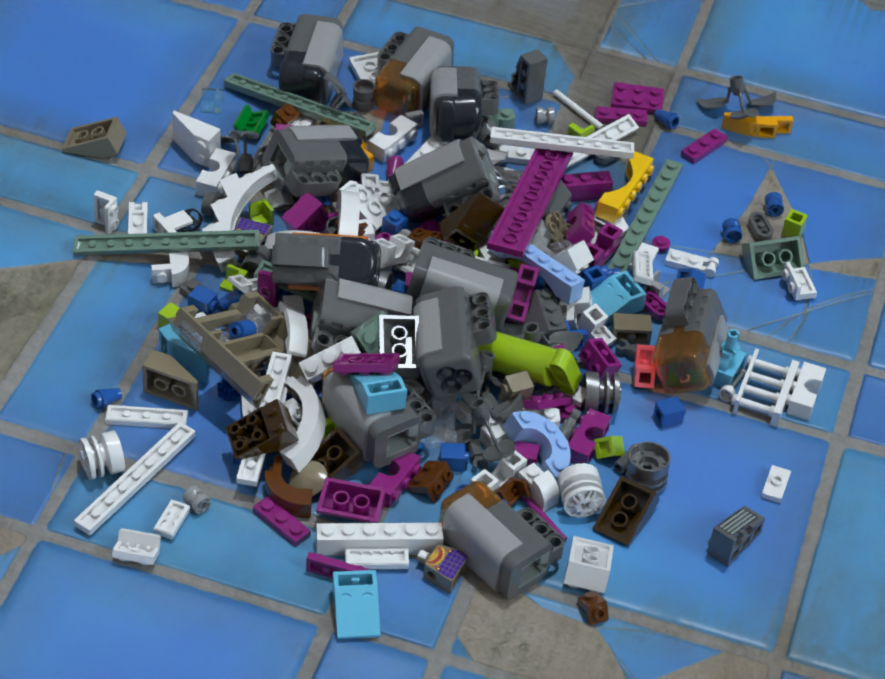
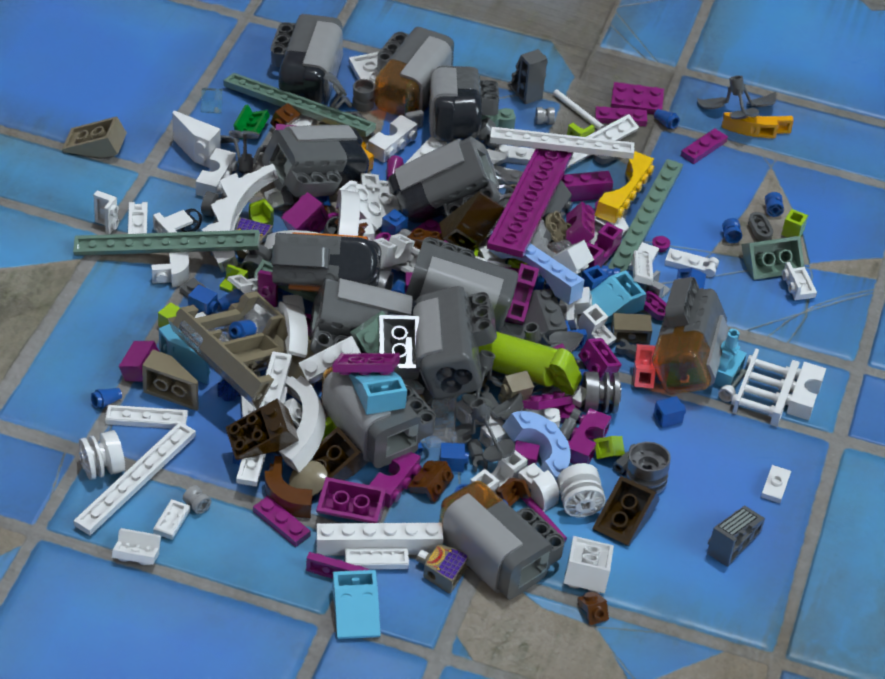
none -> magenta brick [119,341,160,382]

